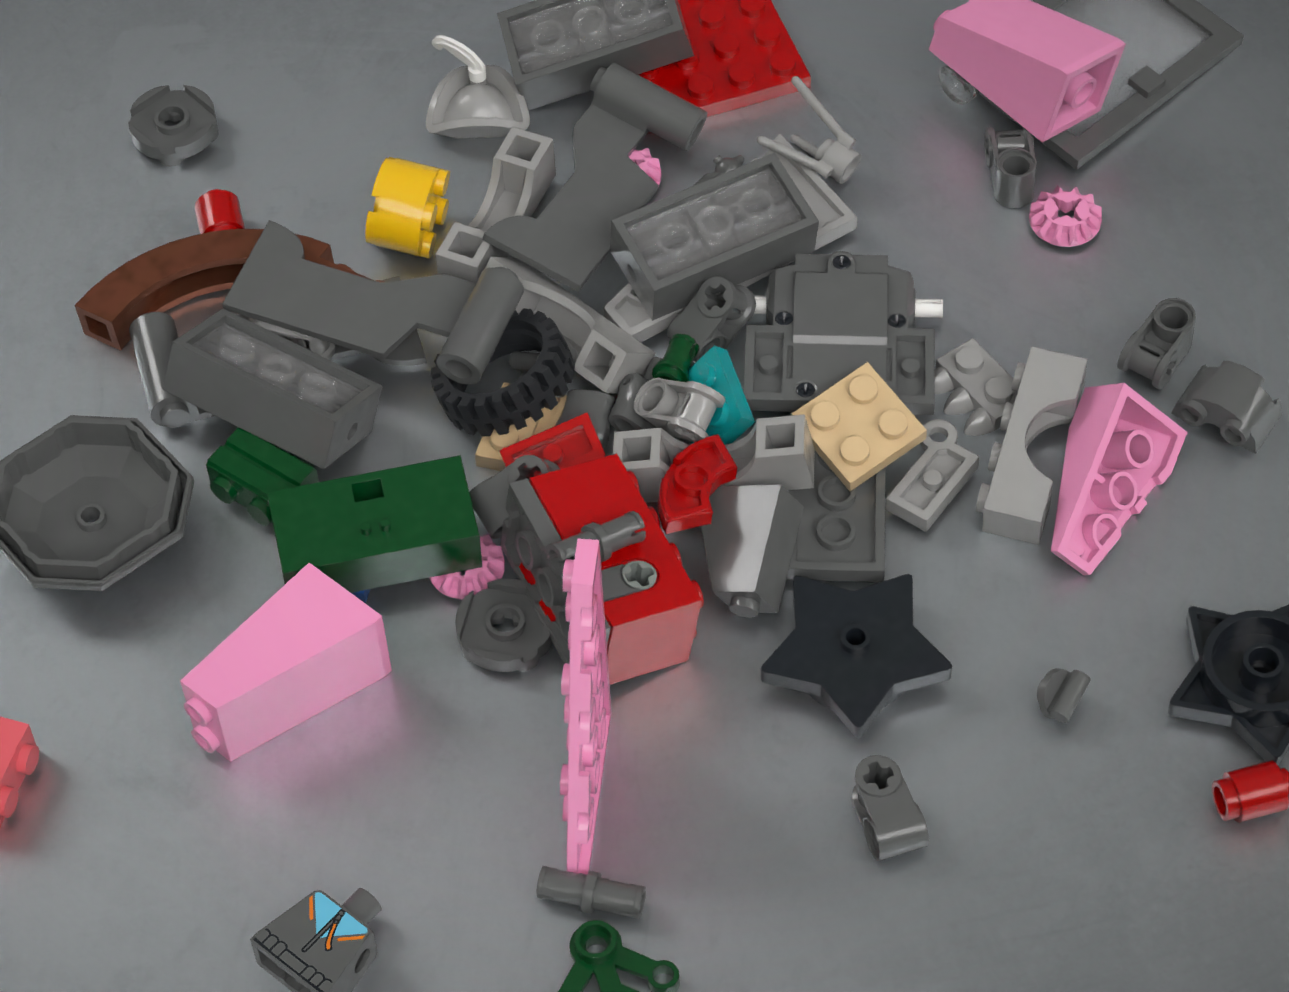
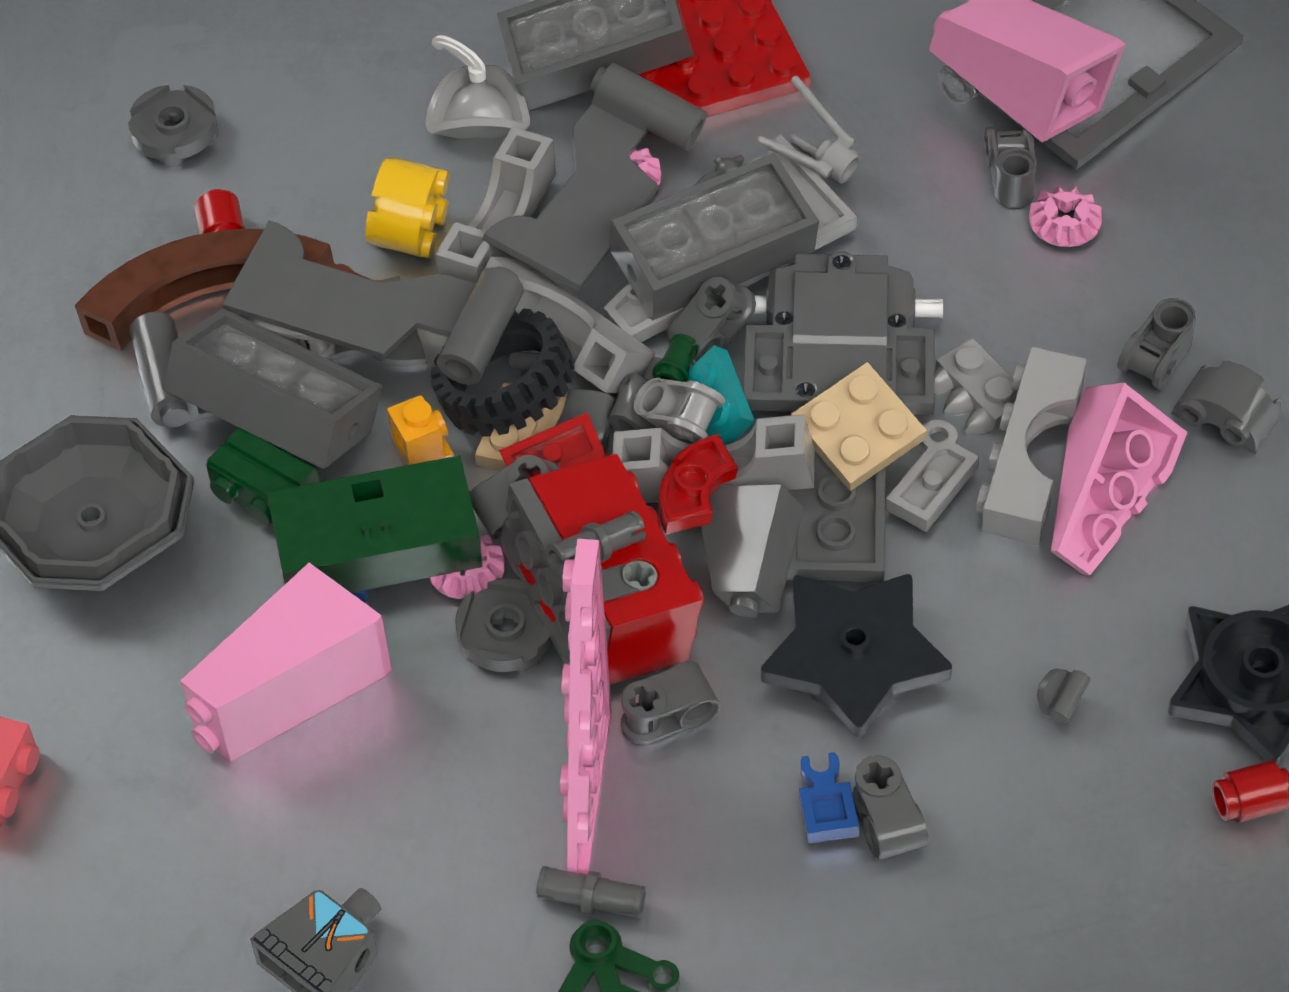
none -> light orange brick [387,395,454,466]
none -> dark grey piece [621,661,721,745]
none -> blue plate [799,752,859,844]

